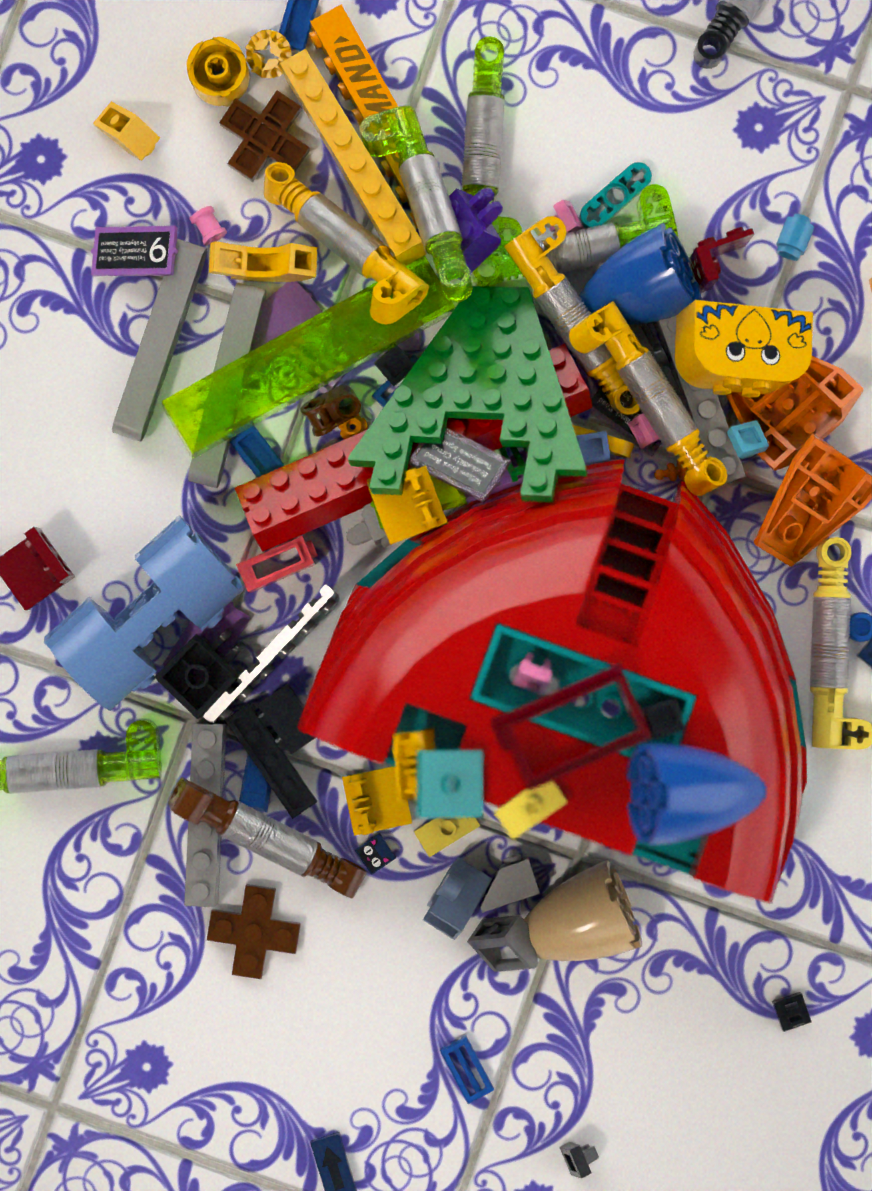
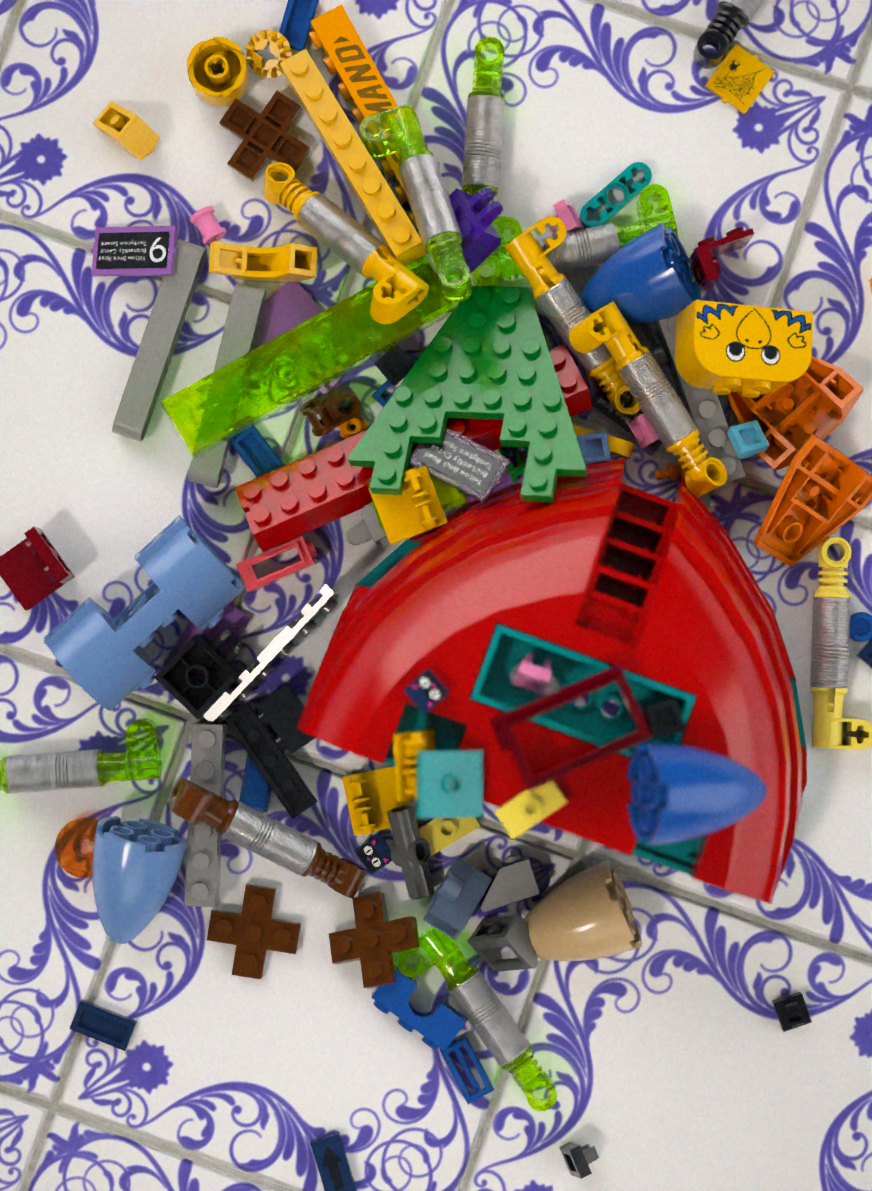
dark azure brick [776,214,815,261] -> none
none -> clear orange plate [55,817,99,878]
none -> dark blue tile [69,999,137,1051]
none -> medium blue cylinder [92,816,188,944]
none -> reddish brown plate [329,892,420,989]
none -> blue arch [371,964,466,1051]
none -> dark grey piece [387,805,435,900]
none -> piece [397,926,557,1111]
none -> tile [404,668,450,715]
none -> yellow piece [705,44,775,114]

